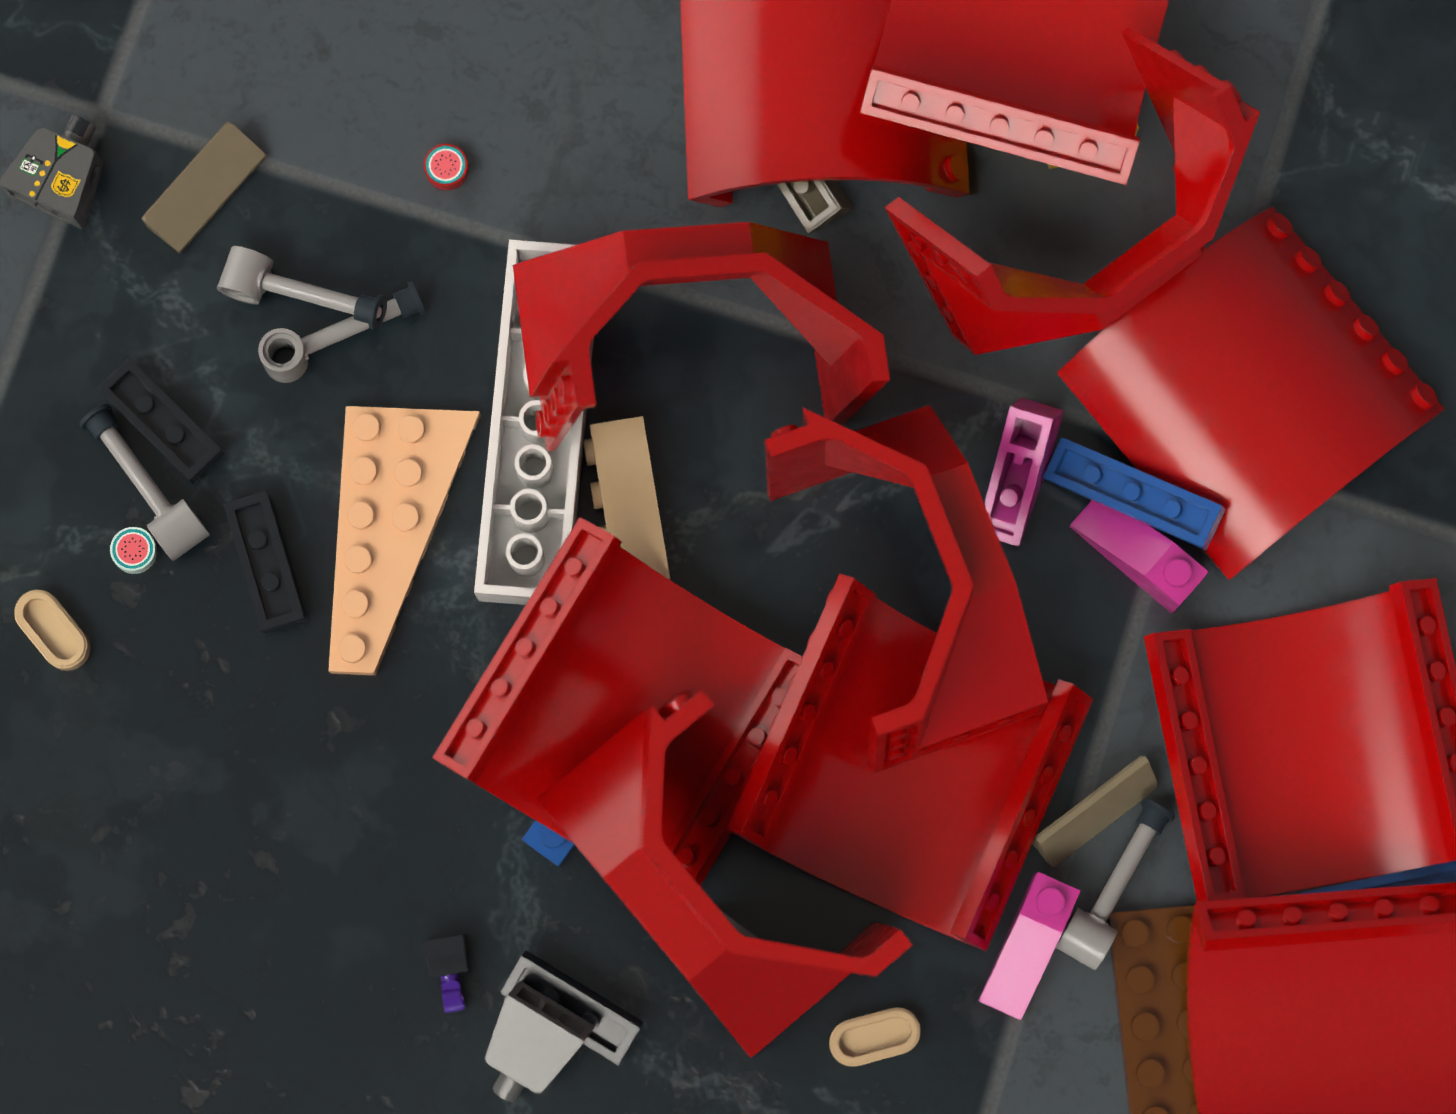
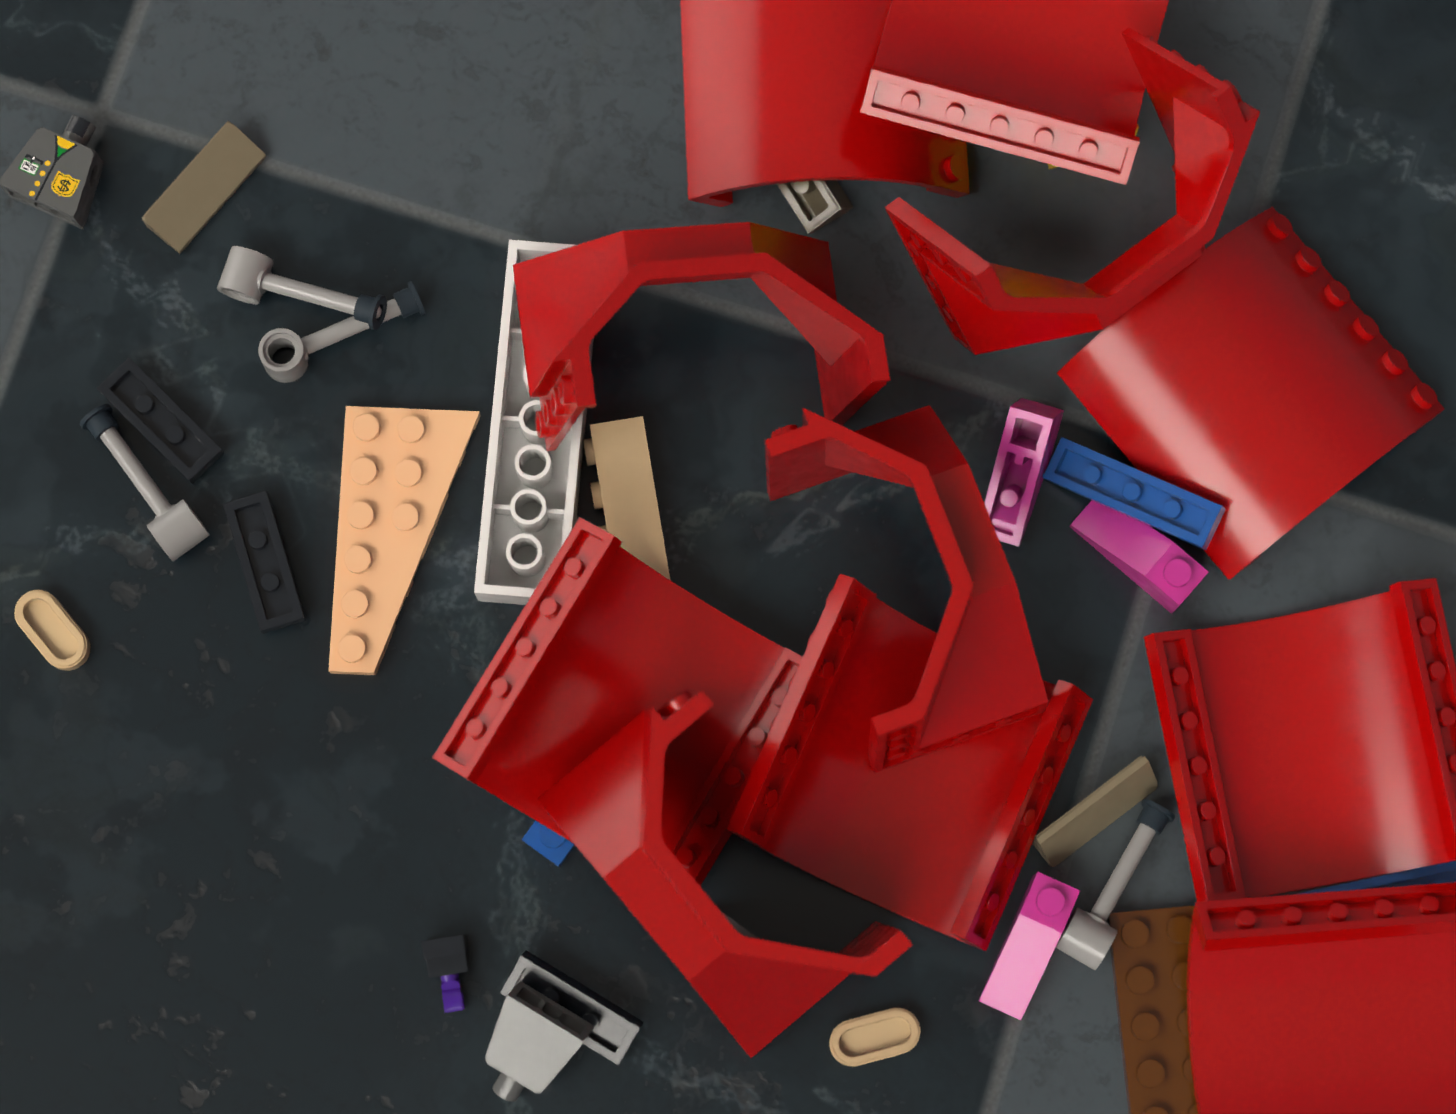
tile [110,527,157,574] -> none
tile [424,144,469,190] -> none

